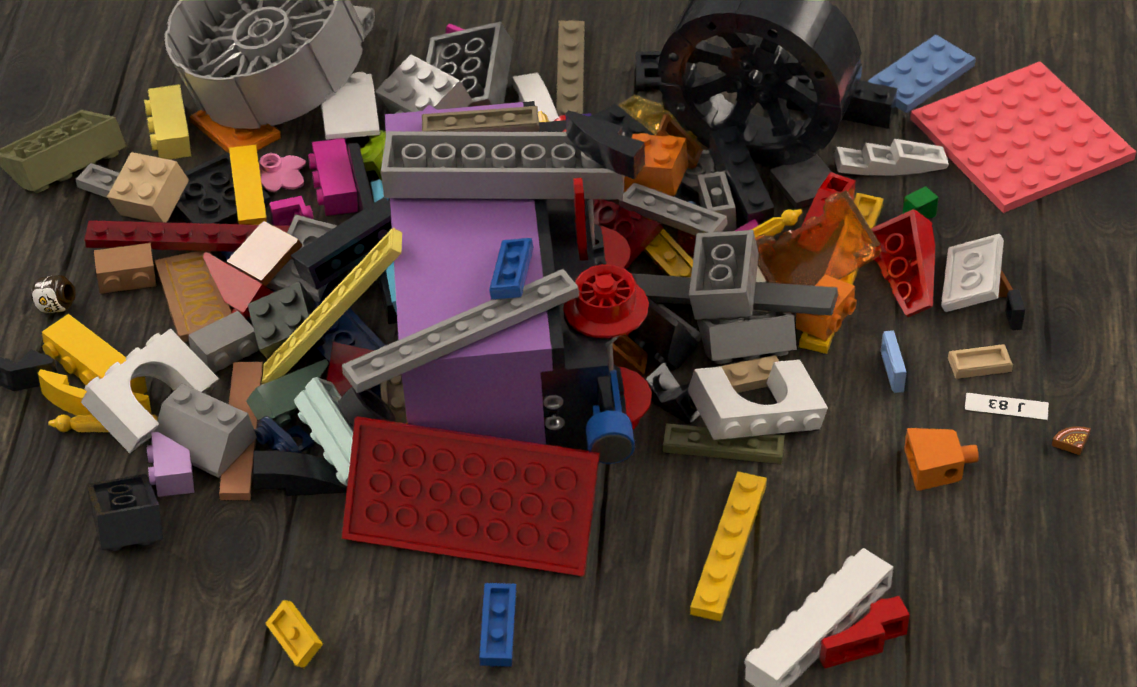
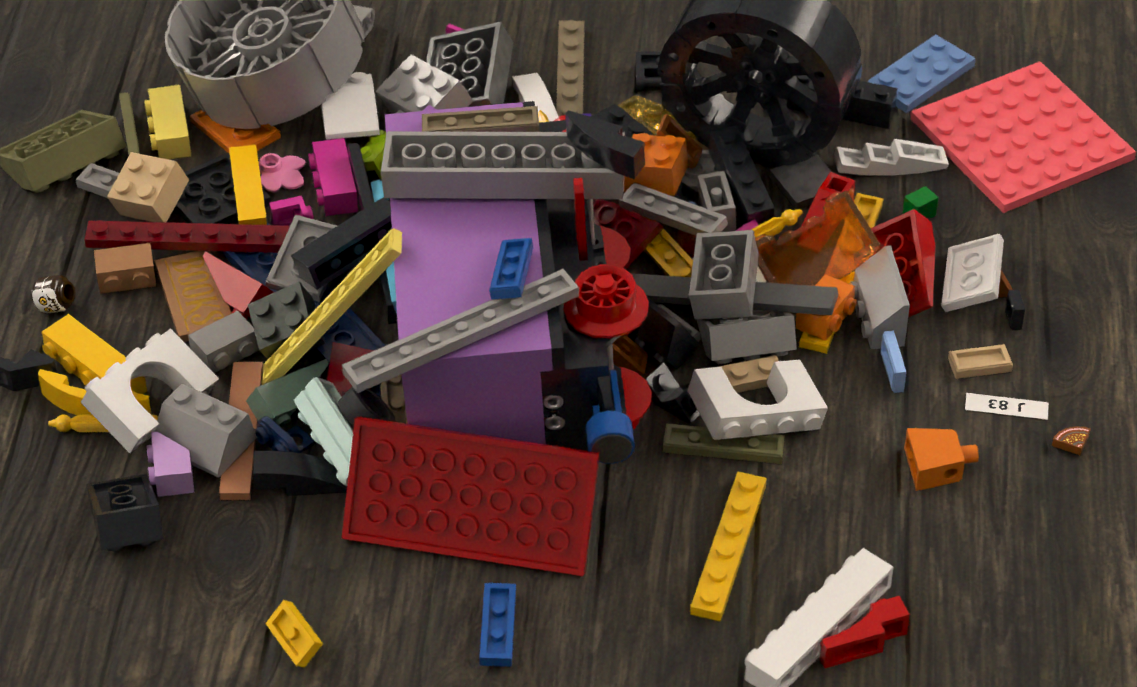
tile [227,221,303,286] -> none
none -> olive tile [119,92,140,155]
none -> light grey slope [850,246,910,349]

